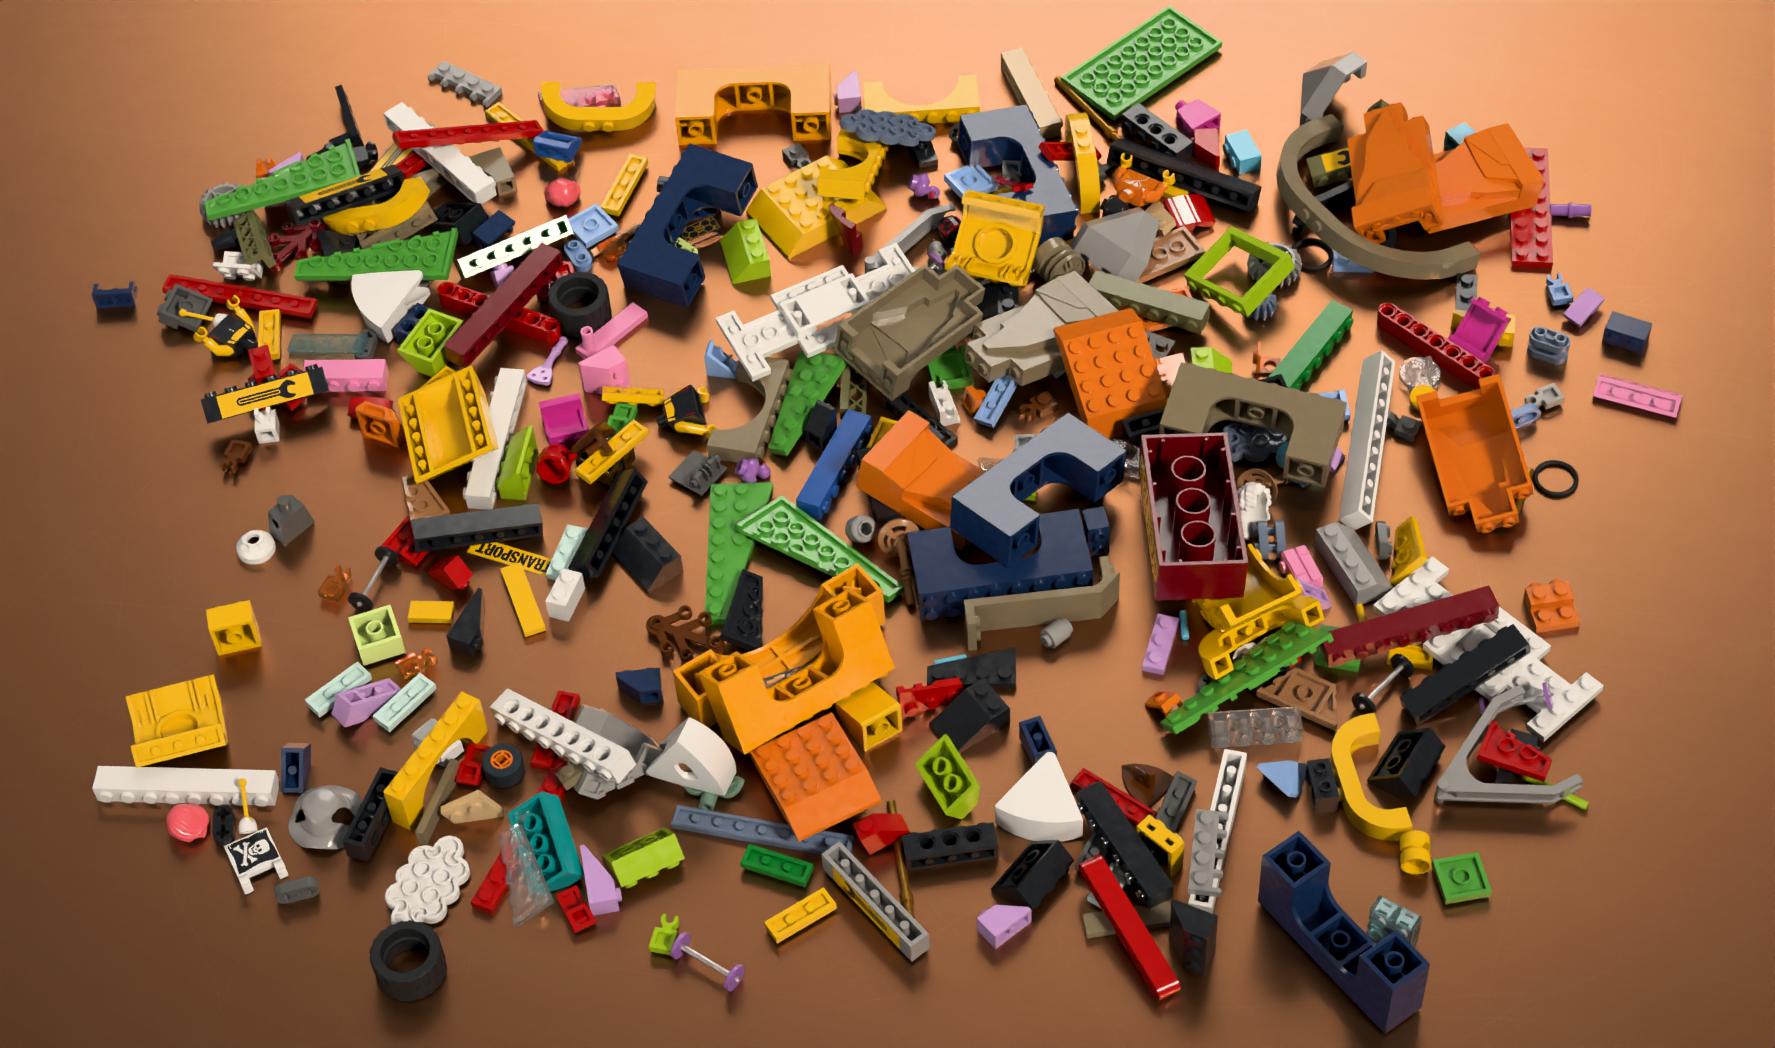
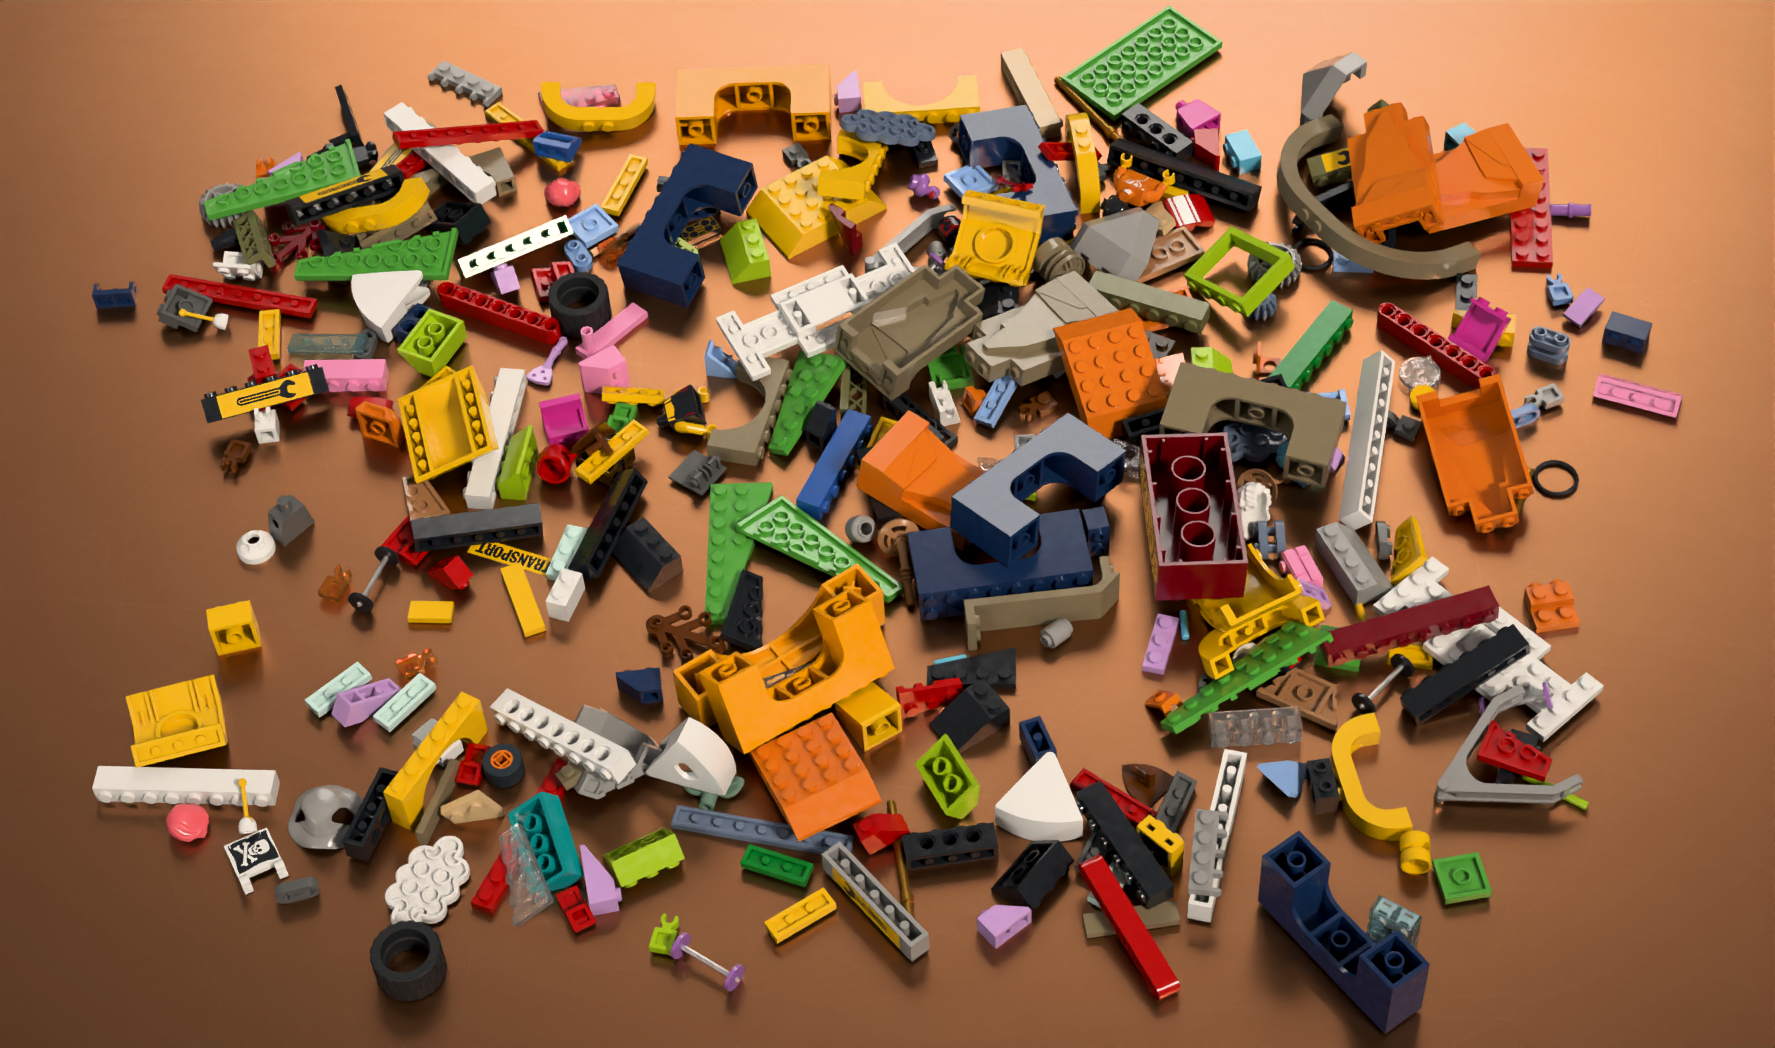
torso [193,295,258,358] -> none
black beam [212,805,236,848] -> none
dark blue slope [281,742,311,793] -> none
yellowish green brick [348,605,406,666] -> none
dark red brick [444,242,563,368] -> none
black slope [446,588,485,657] -> none
dark blue hinge [472,210,515,249] -> none
red tile [530,690,580,770] -> none
medium lavender animal [735,458,771,483] -> none
black slope [1169,899,1218,975] -> none
black slope [1367,727,1446,798] -> none

